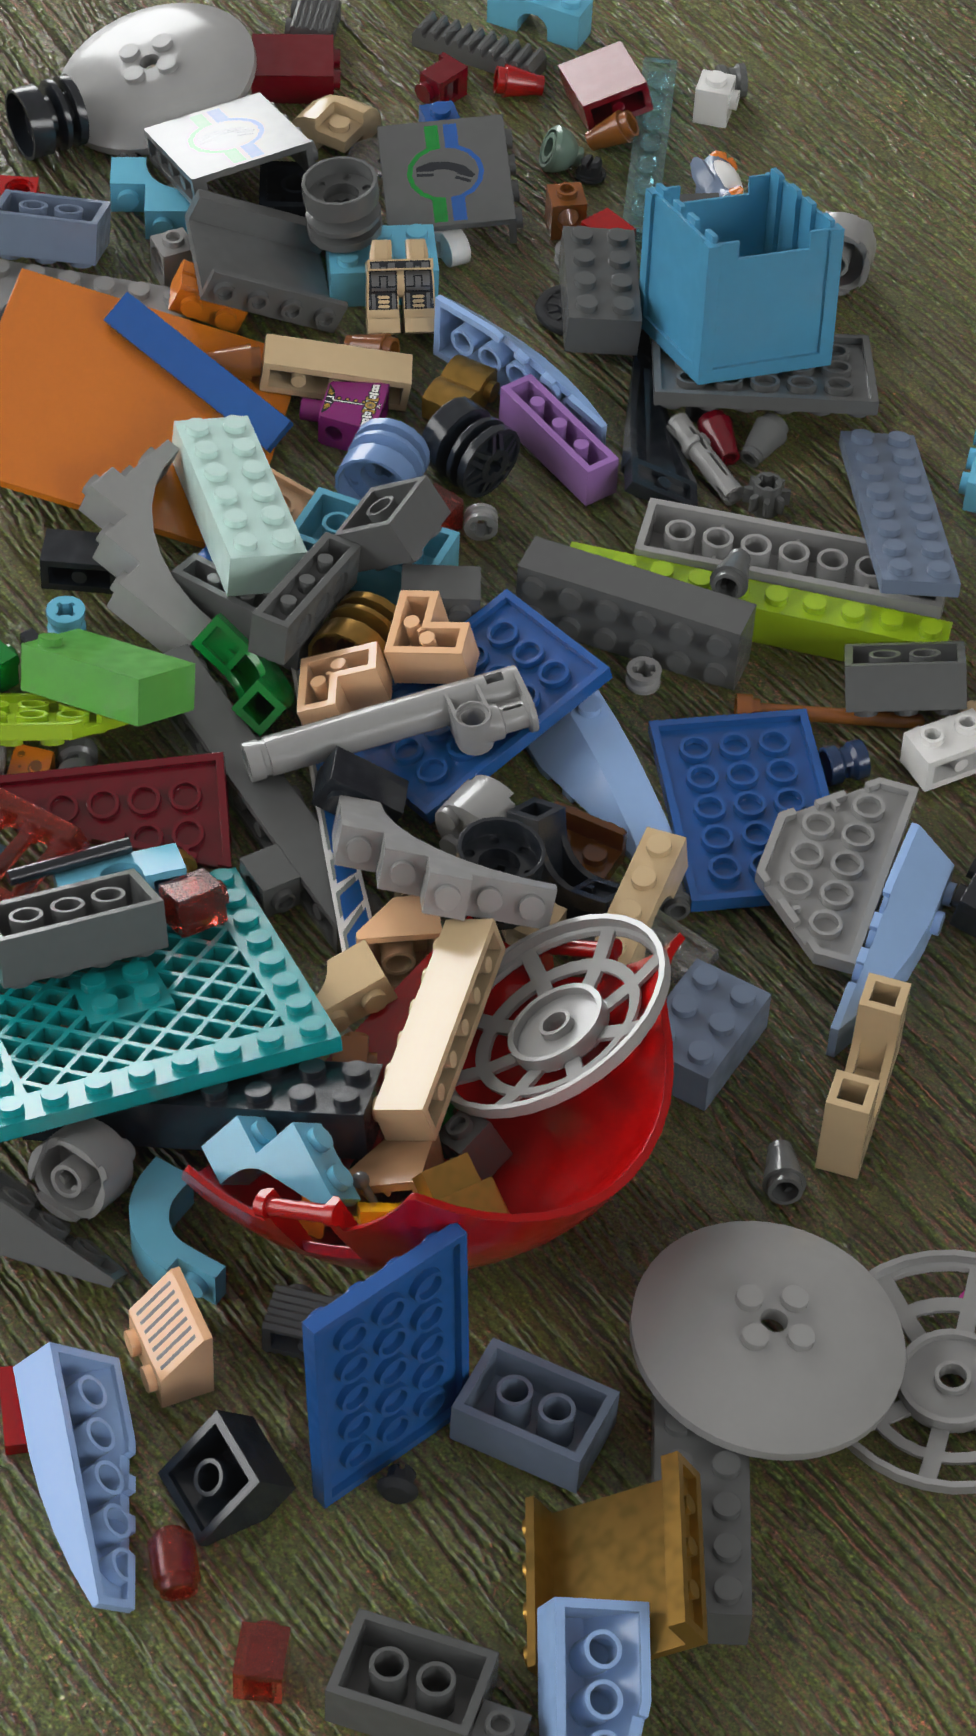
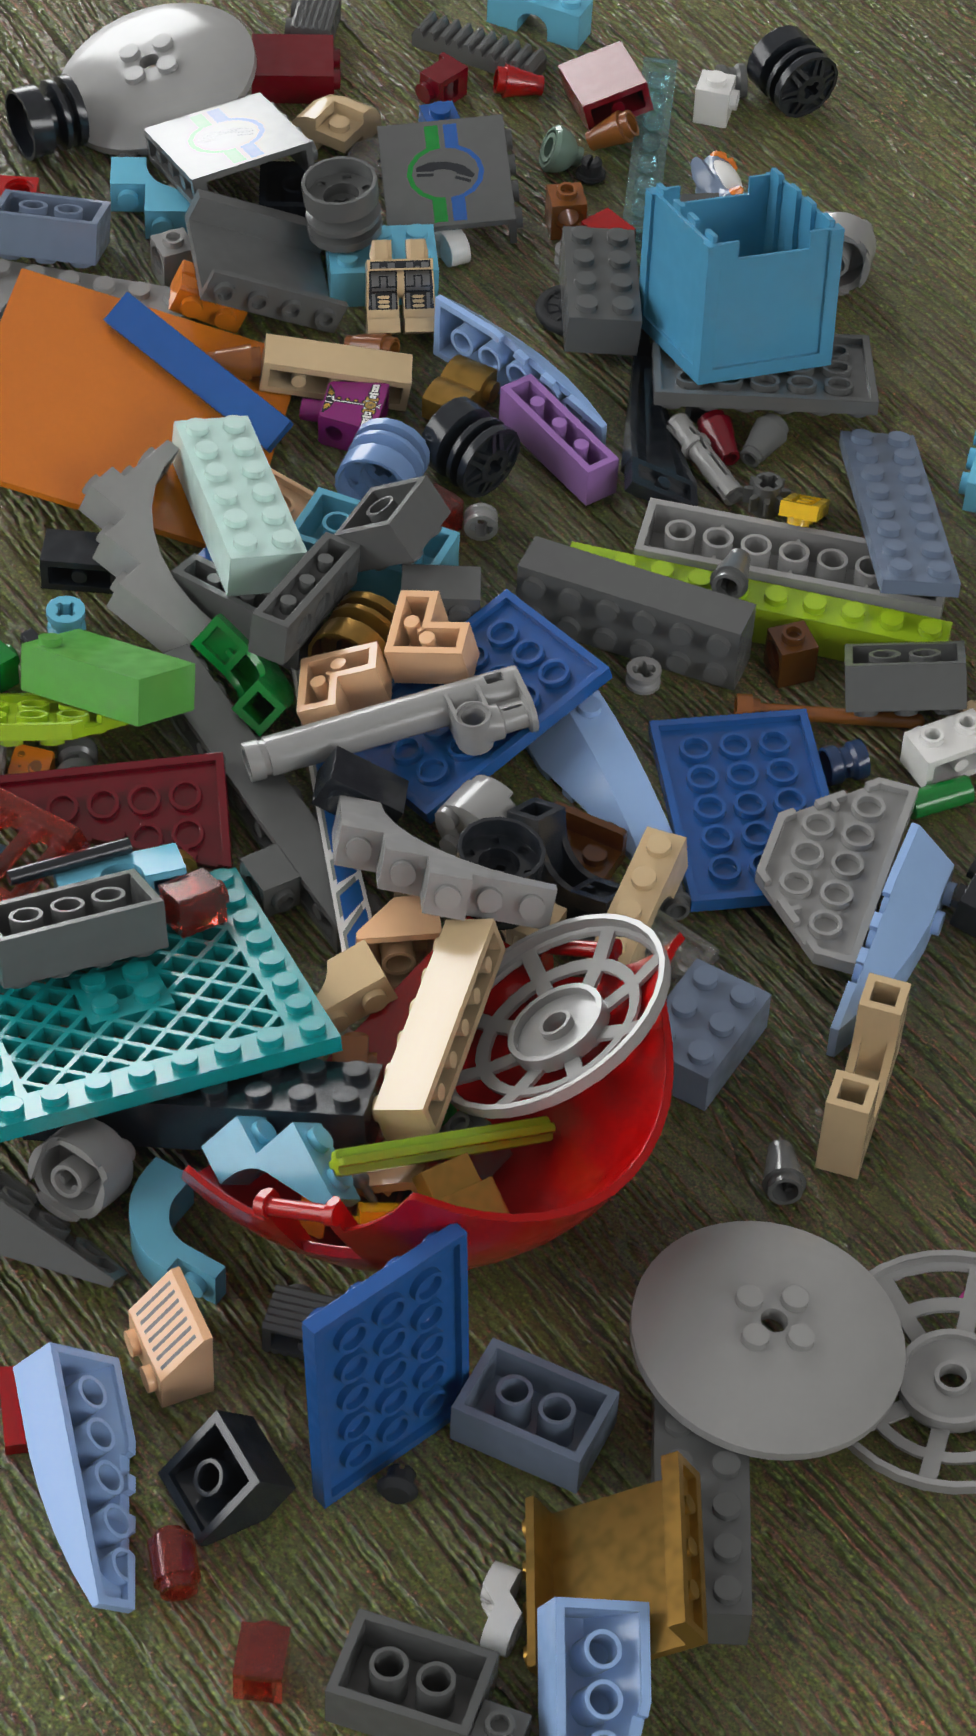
none -> lime axle [329,1116,556,1177]
none -> white piece [480,1560,523,1658]
none -> black wheel [747,25,838,118]
none -> reddish brown brick [763,620,819,688]
none -> yellow plate [778,493,830,527]
none -> green cylinder [910,775,975,820]

